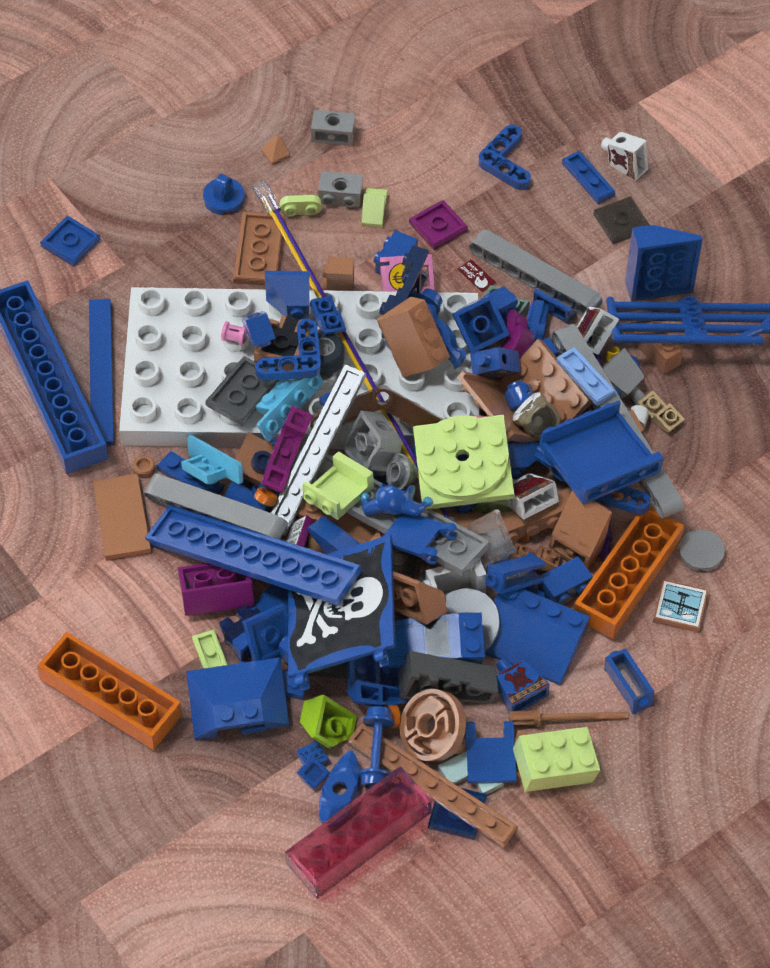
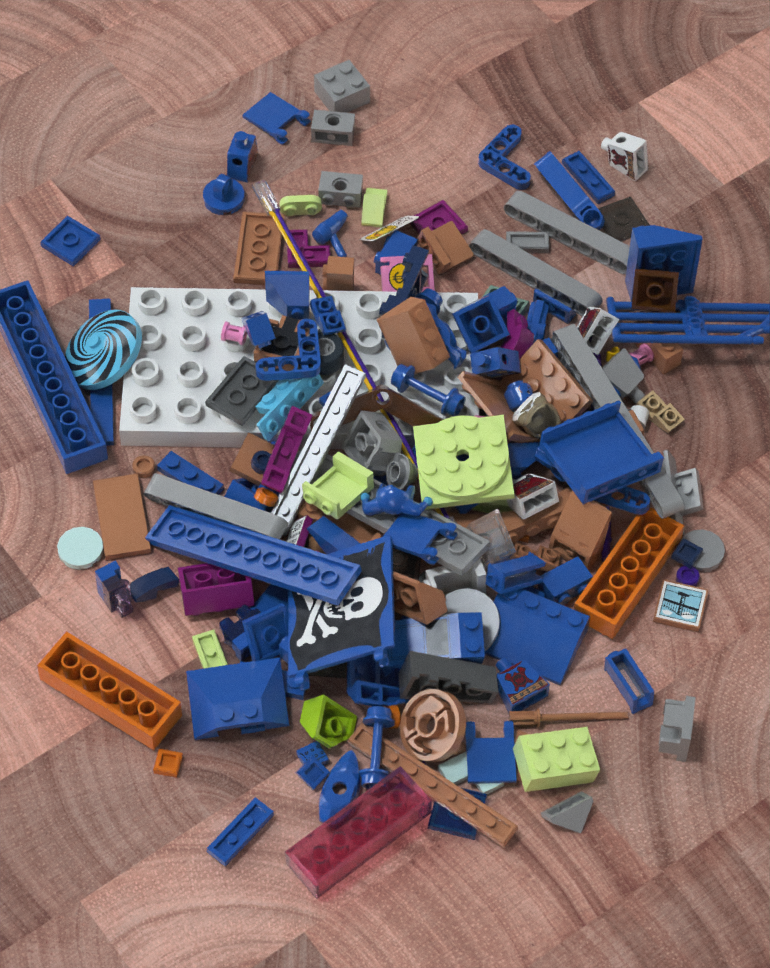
medium azure bracket [181,435,244,484] -> none
nougat slope [261,134,290,164] -> none
dark red sticker [457,259,496,292] -> none
light blue tile [556,347,615,406] -> none
none -> light aqua tile [57,527,104,570]
none -> dish [65,310,142,390]
none -> clear purple hips [95,561,134,618]
none -> dark blue slope [126,567,179,603]
none -> orange tile [153,749,183,778]
none -> blue plate [206,797,274,867]
none -> blue torso [227,131,258,183]
none -> blue flag [242,92,310,145]
none -> magenta tile [287,229,330,268]
none -> blue piece [312,210,348,257]
none -> light grey brick [314,60,370,112]
none -> sticker [360,216,419,241]
none -> blue piece [391,364,466,417]
none -> nougat bracket [417,221,474,275]
none -> light grey beam [503,191,630,274]
none -> light grey tile [506,231,549,253]
none -> blue piece [534,151,605,230]
none -> light grey slope [540,791,593,833]
none -> bright pink bush [628,344,654,366]
none -> reddish brown slope [631,269,679,313]
none -> light grey panel [659,696,696,762]
none -> light grey bracket [662,450,704,535]
none -> dark blue tile [671,538,703,569]
none -> dark purple tile [676,566,700,587]

